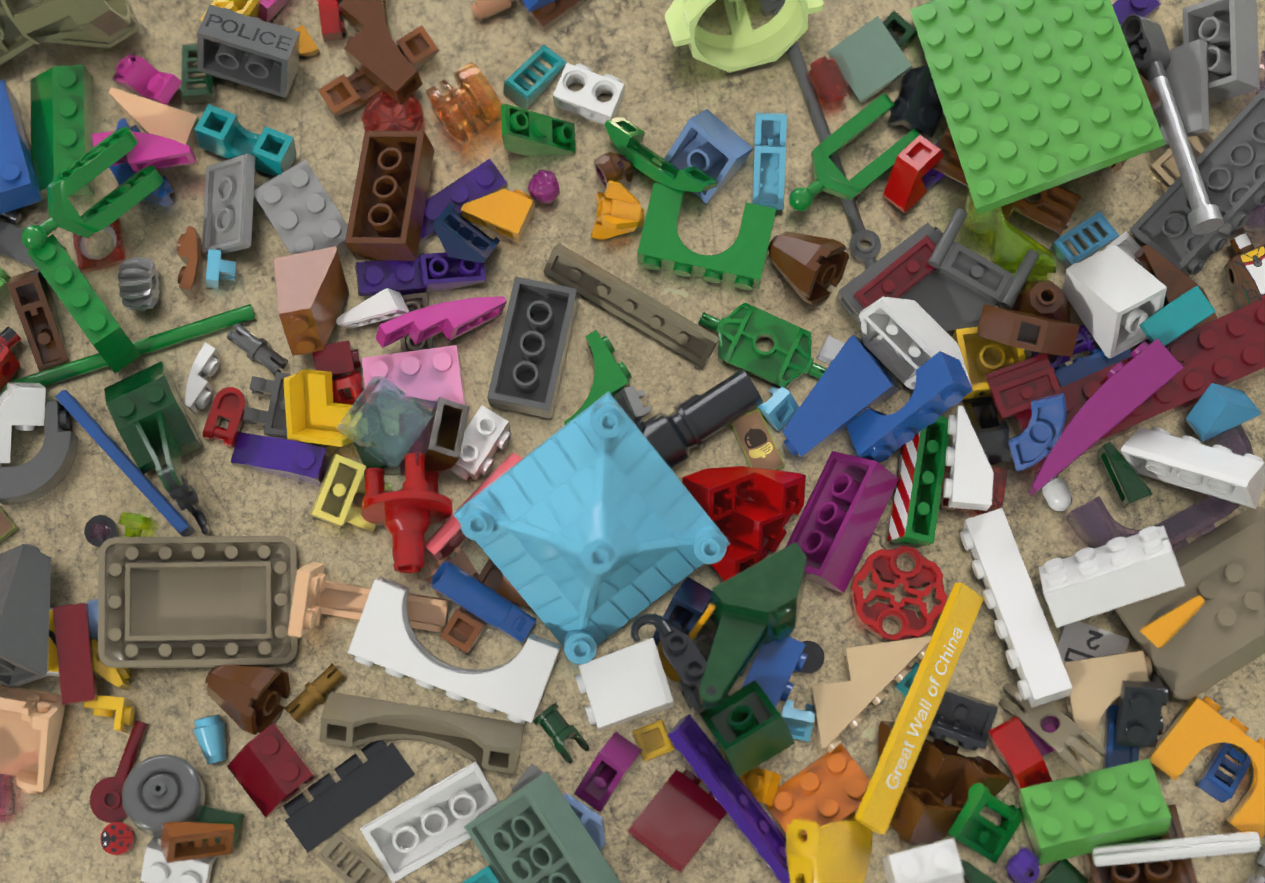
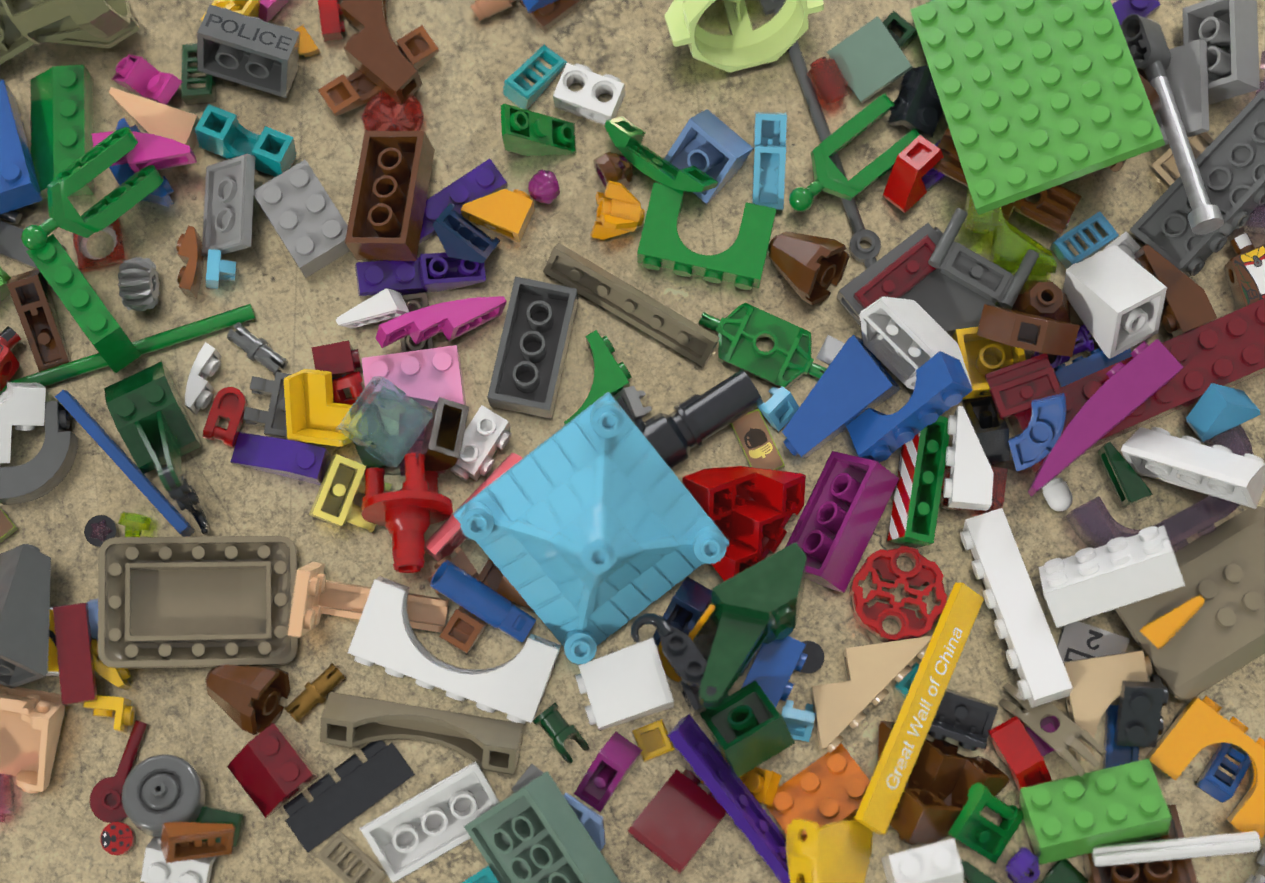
medium azure cone [193,714,227,764] -> none
dark orange slope [273,246,349,356] -> none
clear orange wheel [426,62,502,145] -> none
teal slope [1139,286,1216,347] -> none

